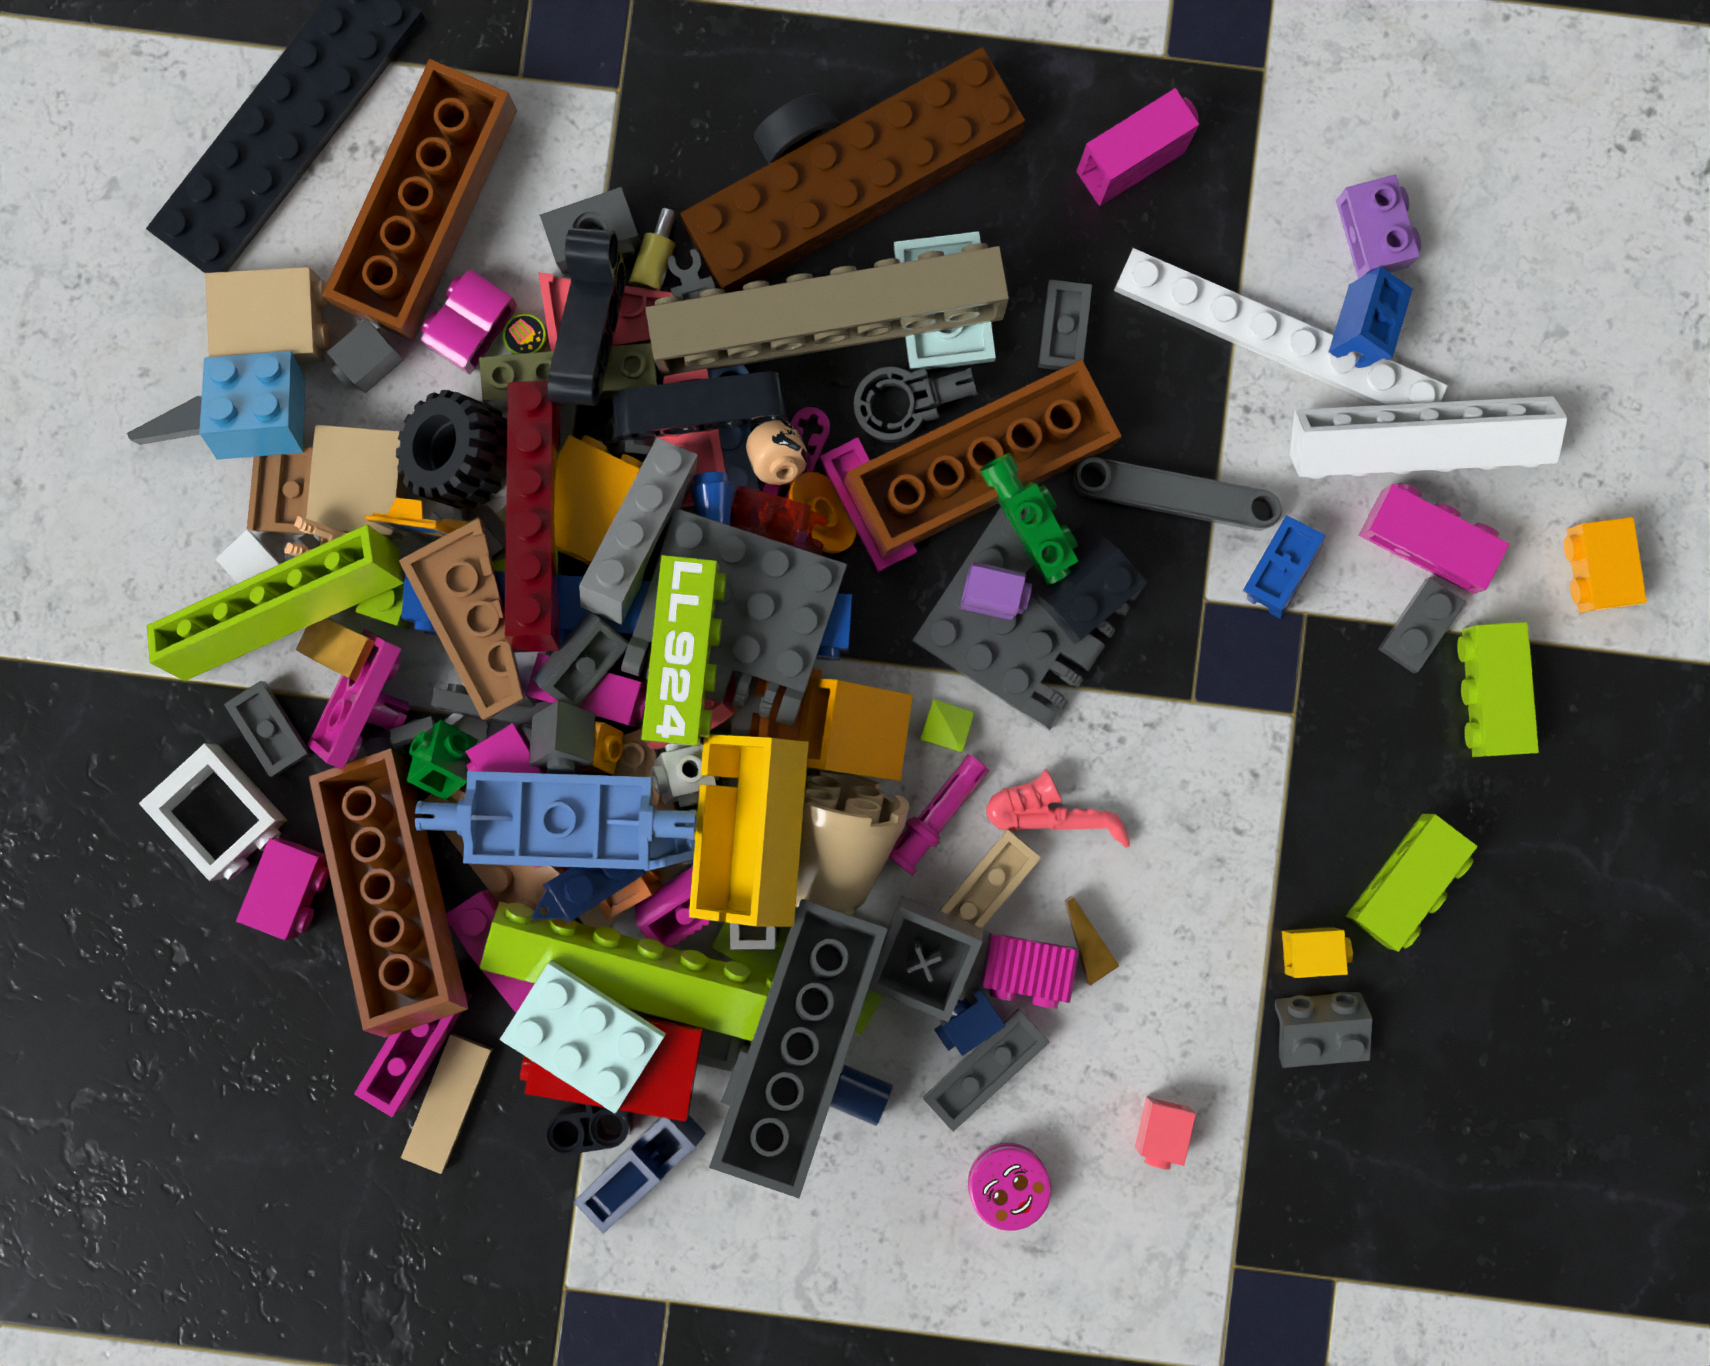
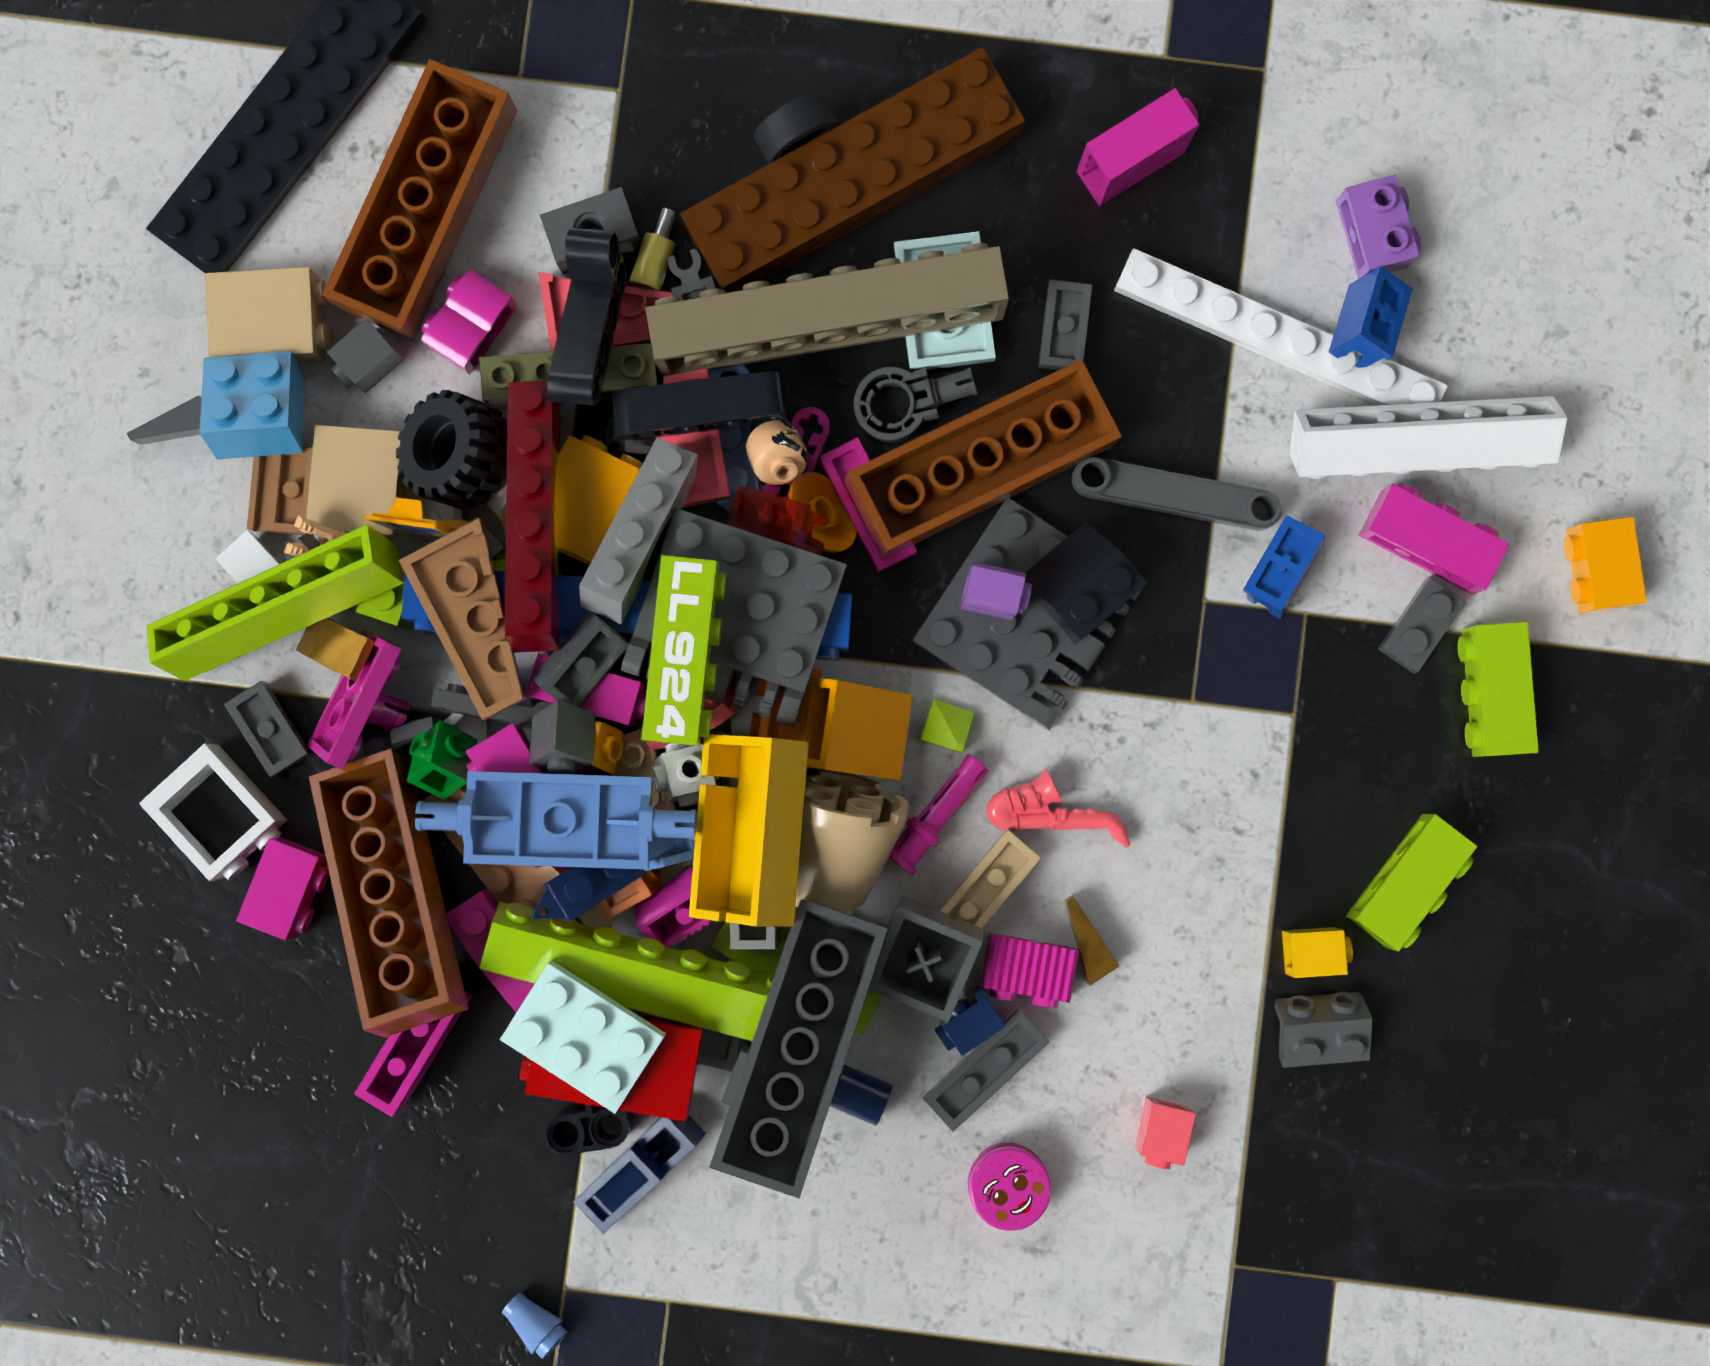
tan tile [401,1033,493,1174] -> none
tile [503,314,548,355] -> none
blue cone [690,472,734,526] -> none
green brick [979,453,1078,585] -> none
none -> medium blue cone [502,1292,568,1359]

